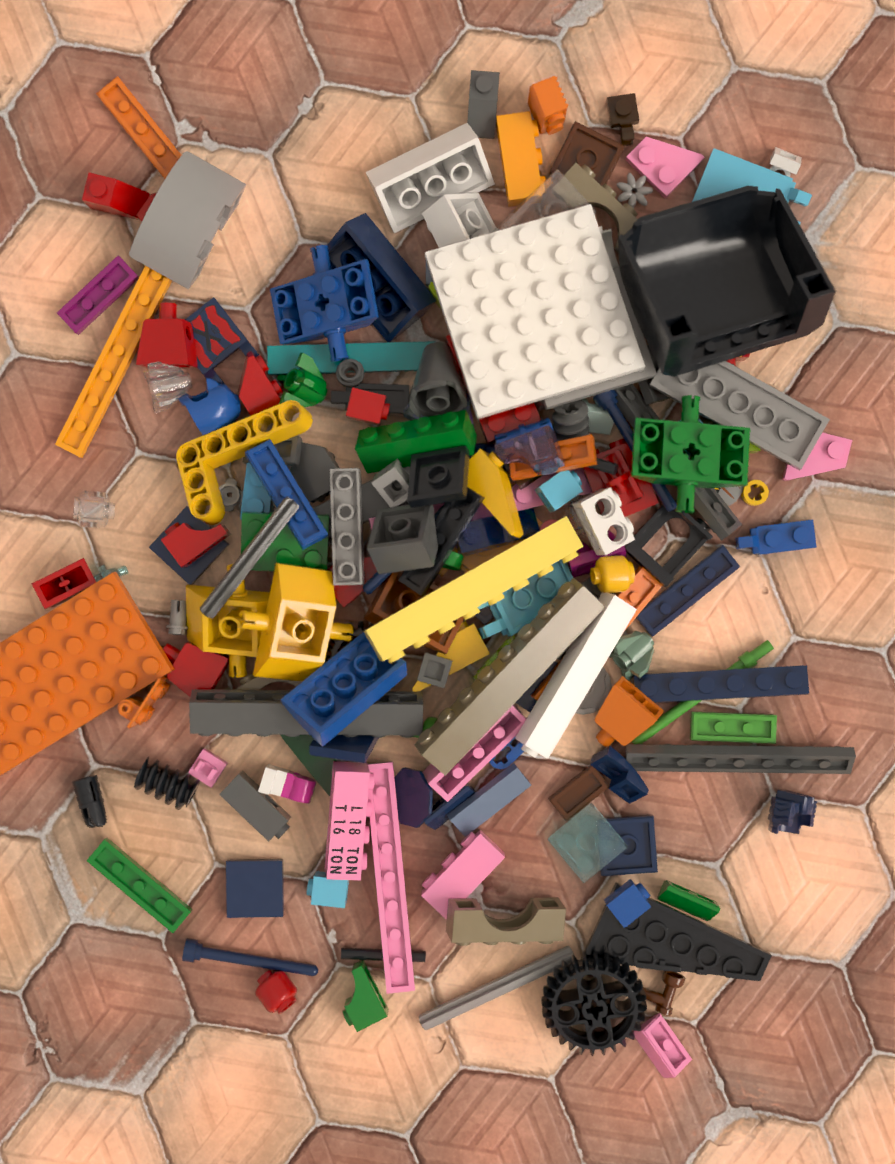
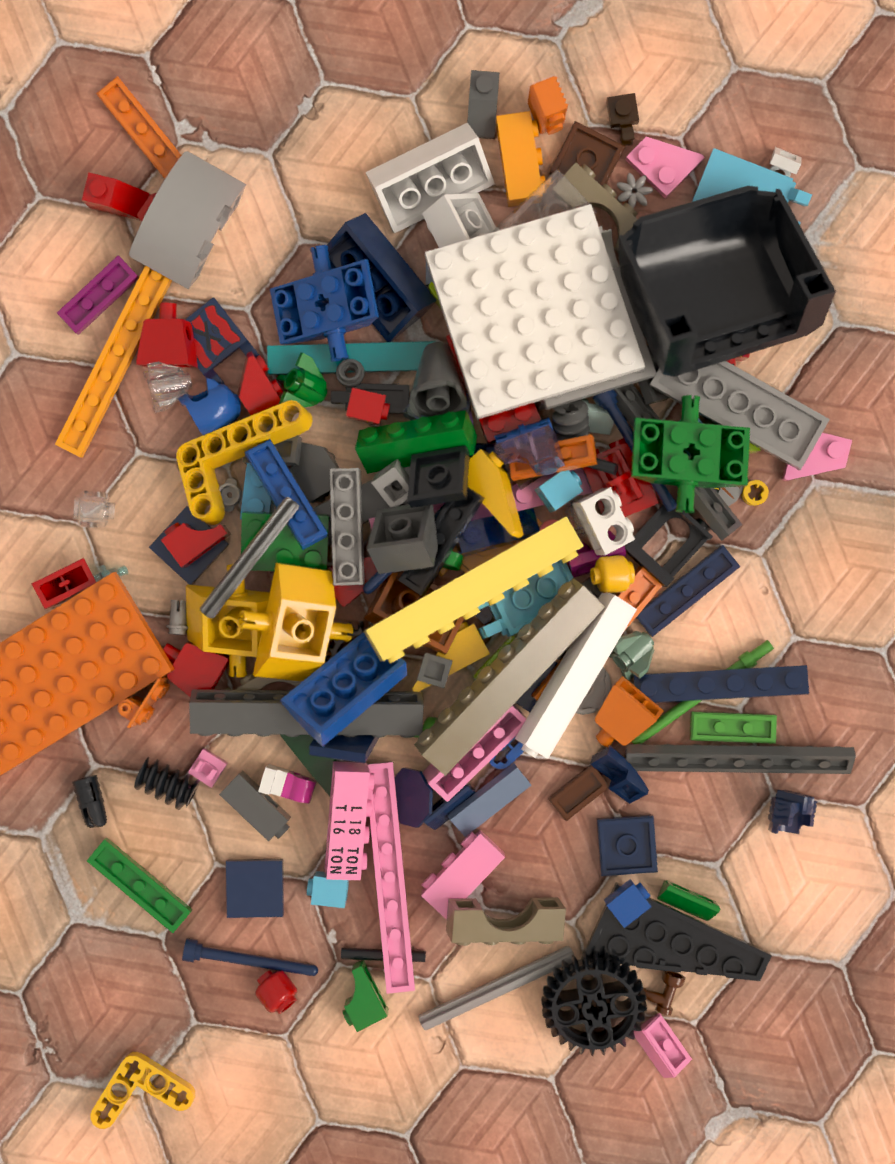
clear light blue plate [548,802,628,883] -> none
blue hinge [735,520,817,555] -> none
none -> yellow beam [90,1052,196,1129]

